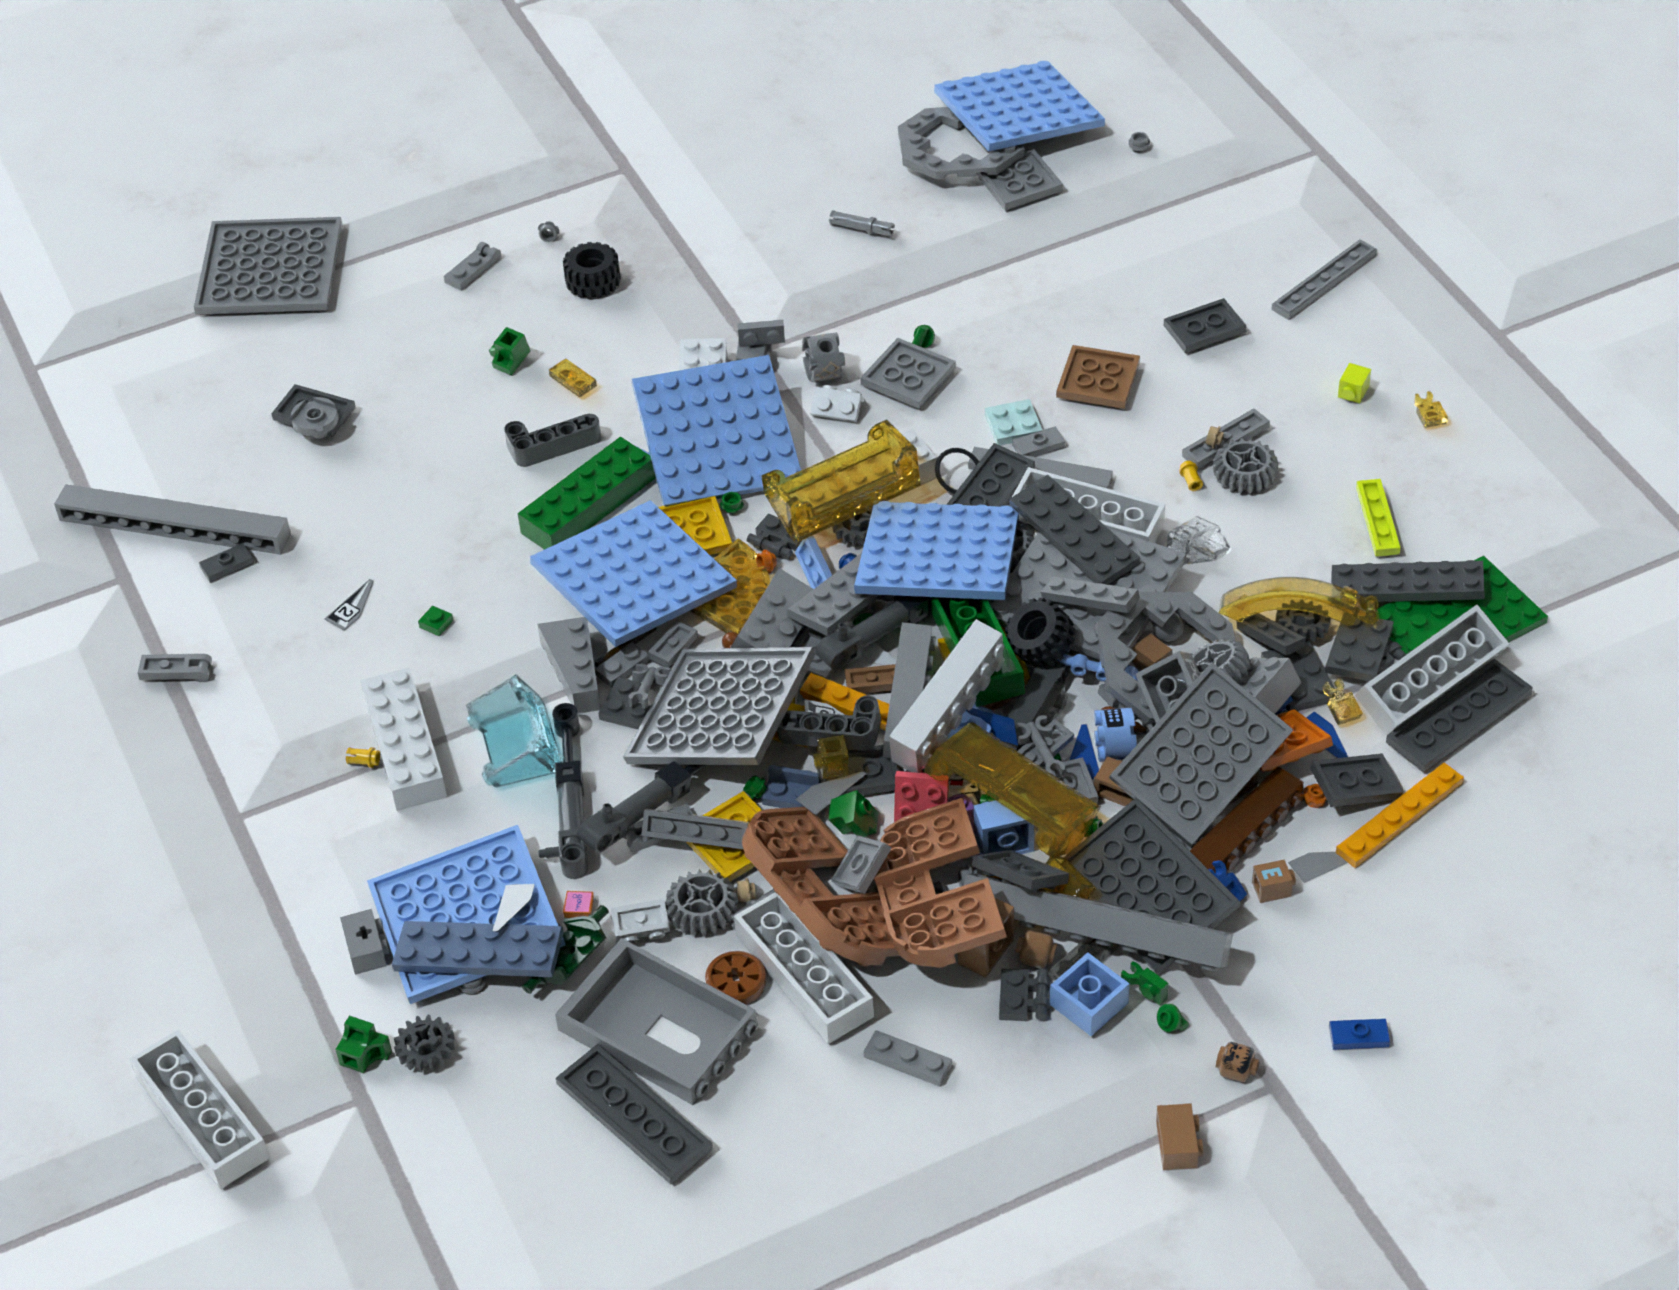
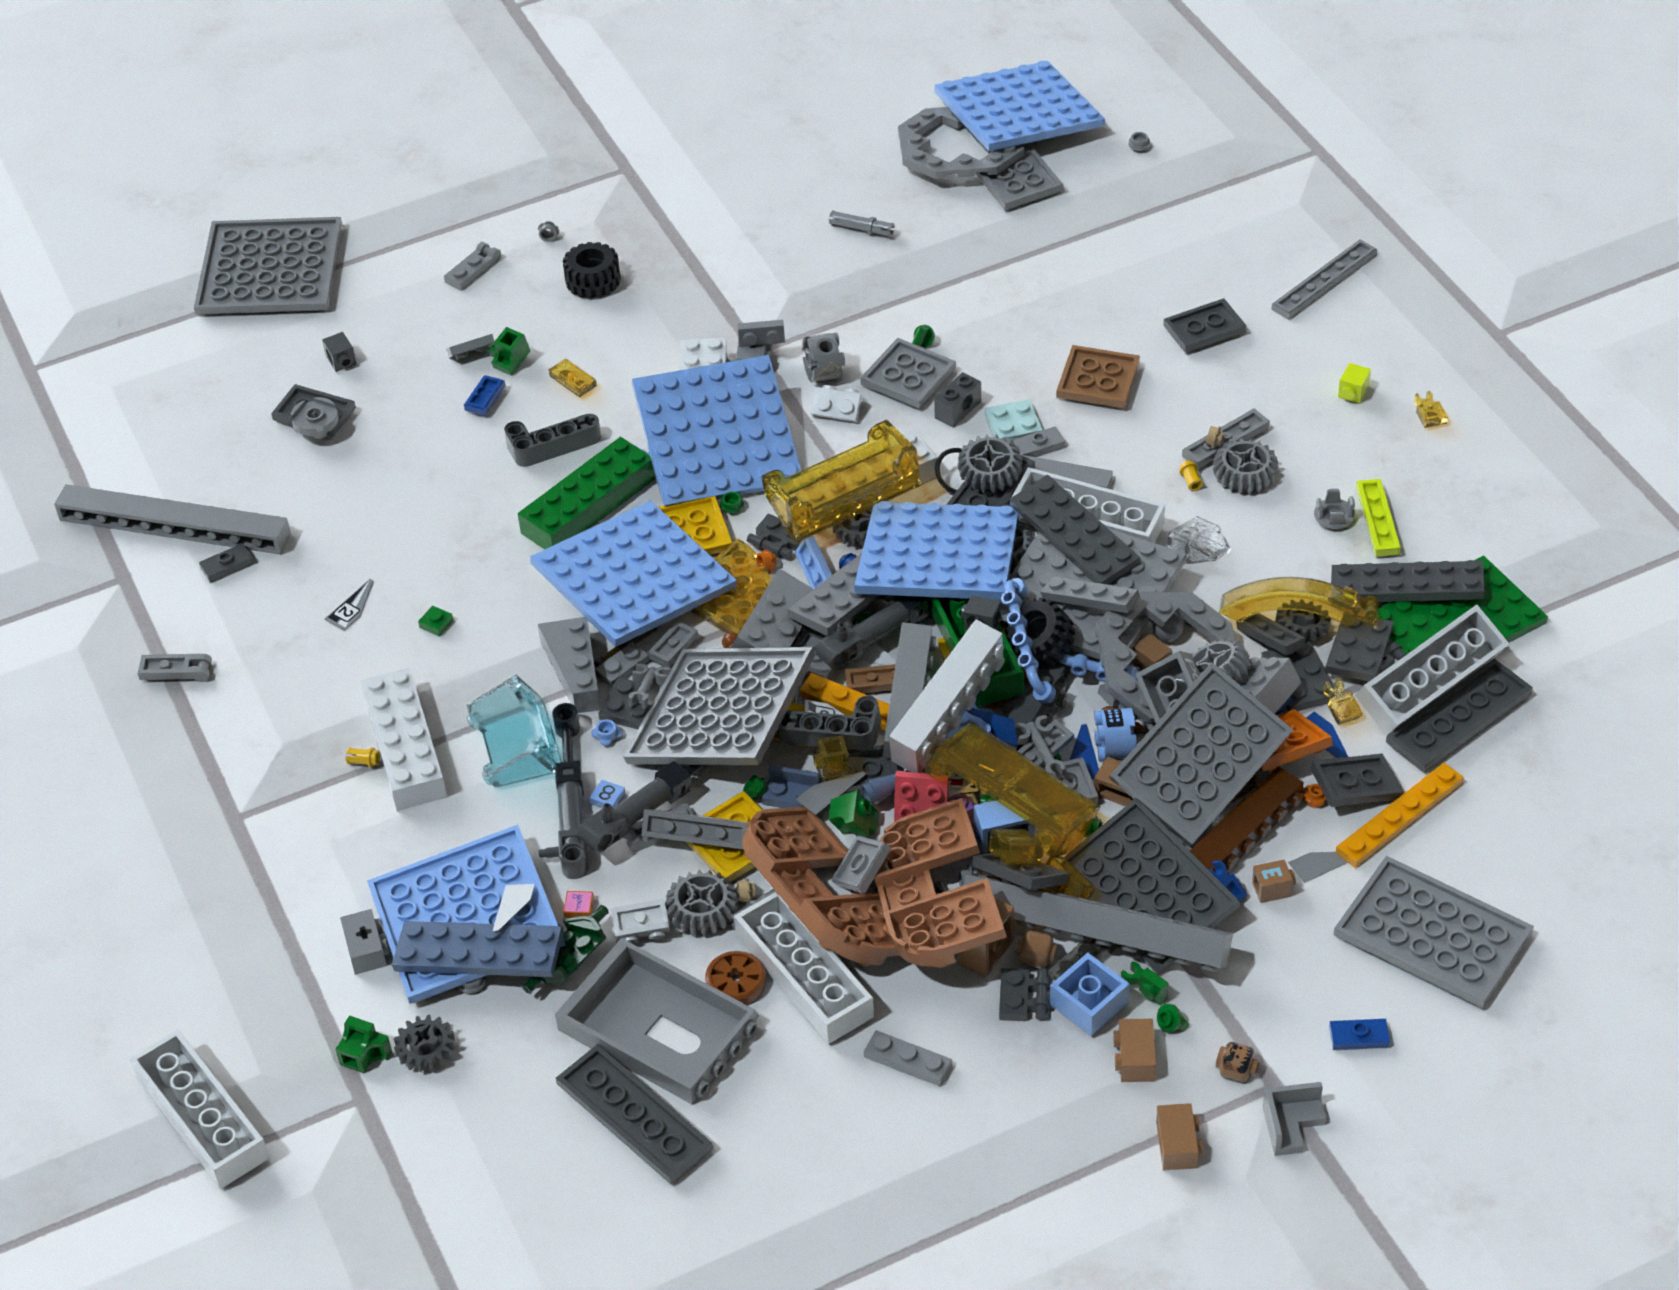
none -> dark grey brick [322,332,357,372]
none -> light grey plate [446,334,494,360]
none -> blue plate [464,375,506,416]
none -> light blue tile [590,780,625,808]
none -> light blue plate [591,719,622,746]
none -> sand blue cone [861,773,896,804]
none -> dark grey brick [934,372,981,428]
none -> light grey gear [957,434,1023,493]
none -> dark grey brick [961,595,1002,631]
none -> clear yellow brick [989,829,1044,865]
none -> light blue bar [1001,578,1056,704]
none -> medium nougat brick [1113,1019,1156,1082]
none -> light grey panel [1263,1082,1326,1156]
none -> light grey piece [1314,489,1355,529]
none -> light grey plate [1333,856,1534,1008]

